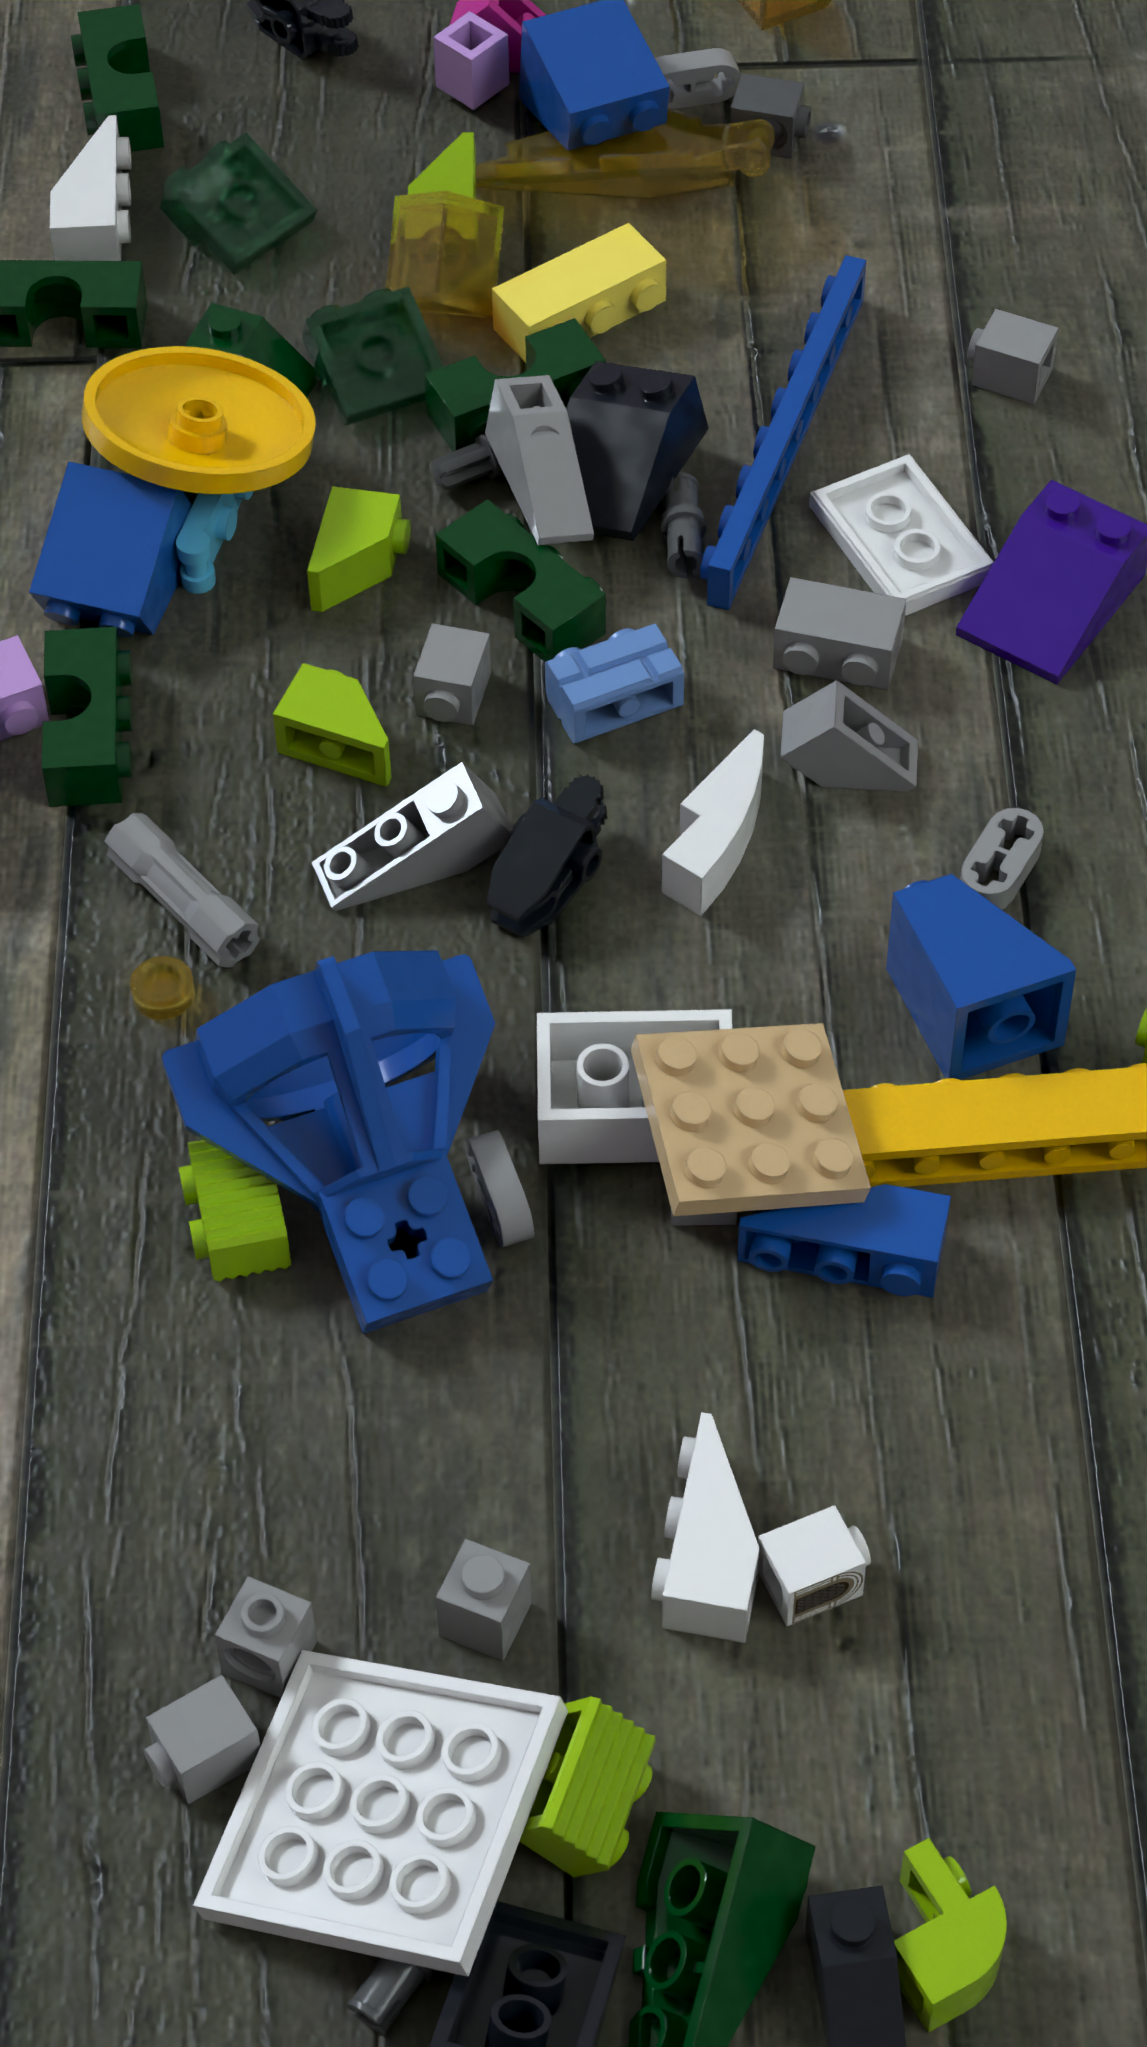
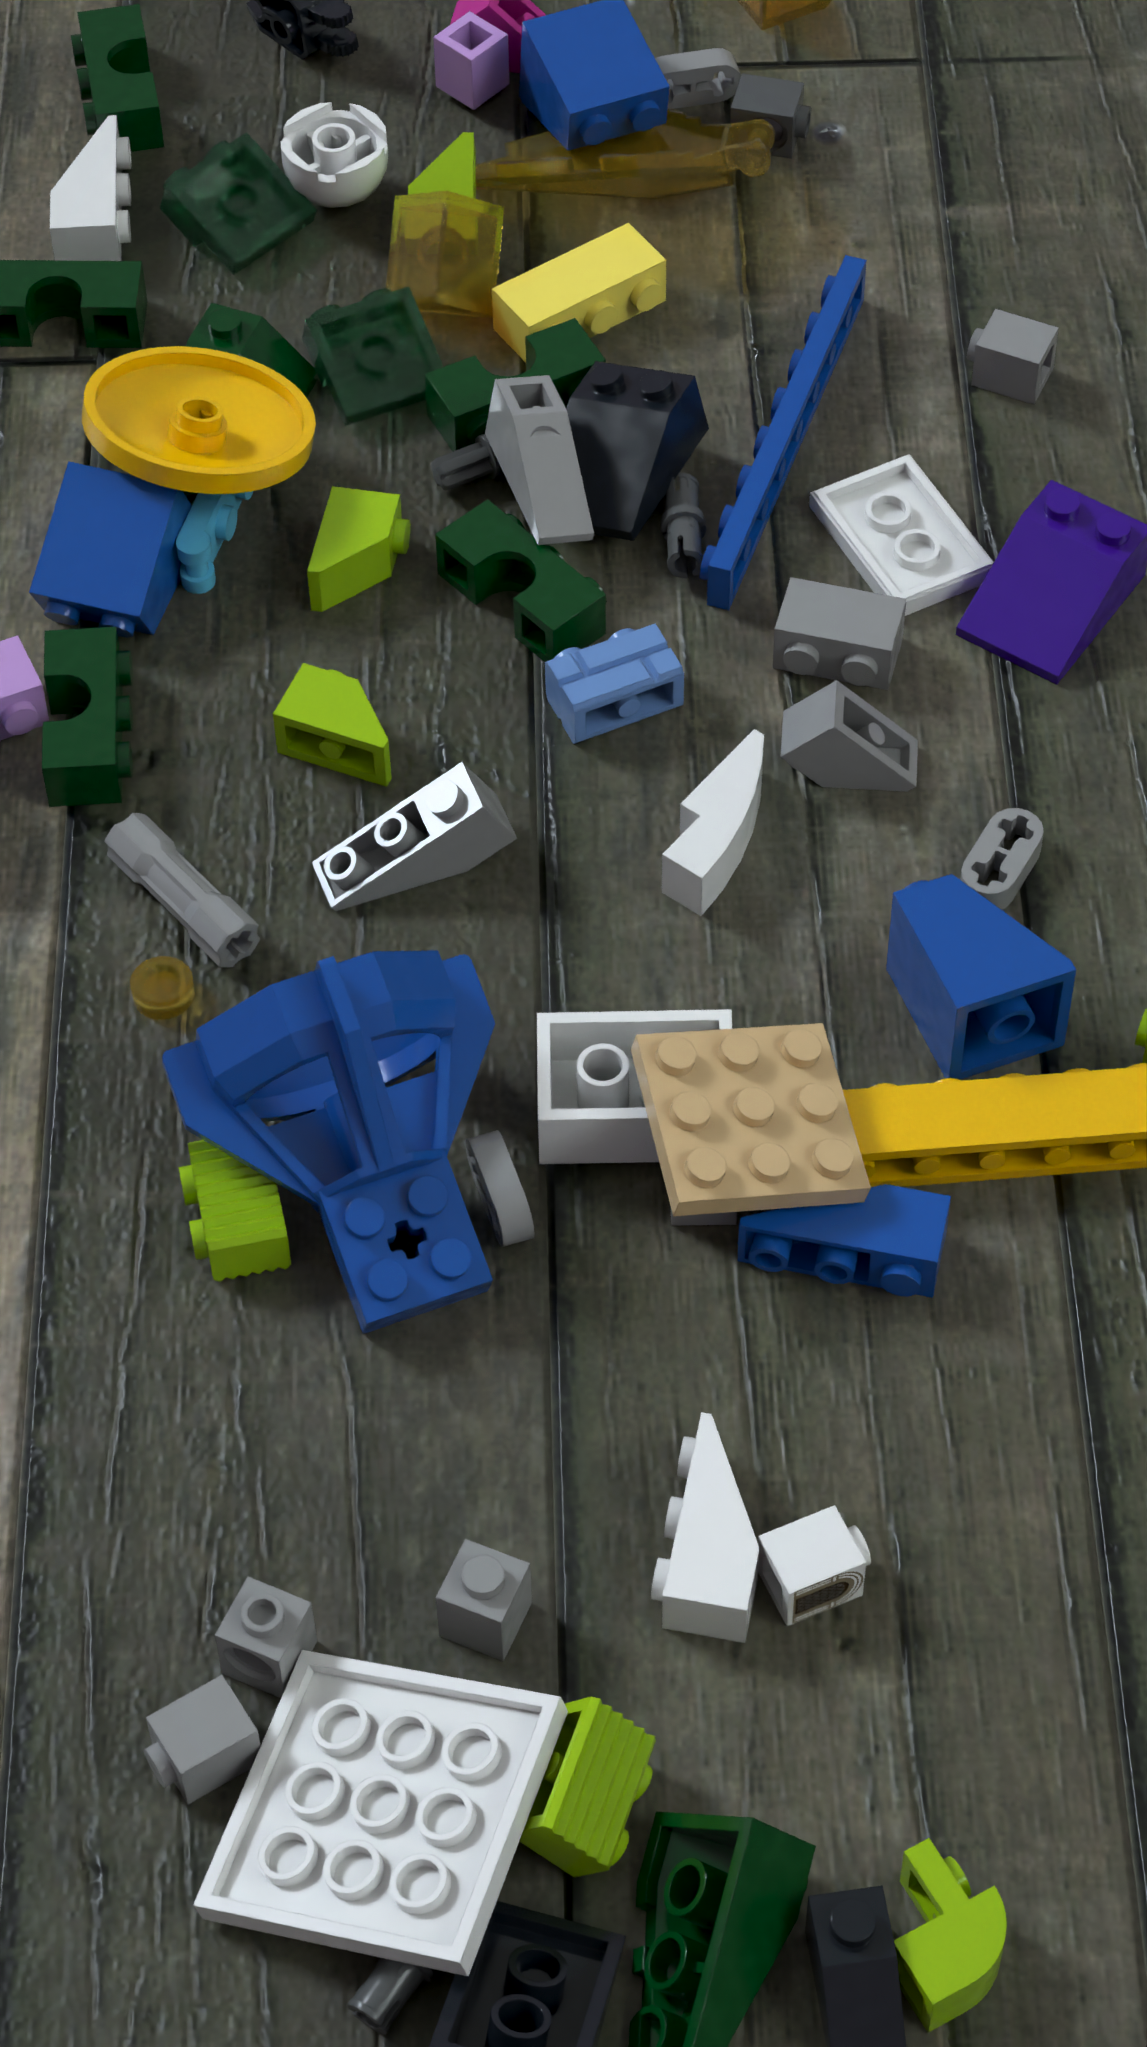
light grey brick [413,623,491,726] -> none
black hinge [487,774,608,938] -> none
none -> white cylinder [280,102,388,208]

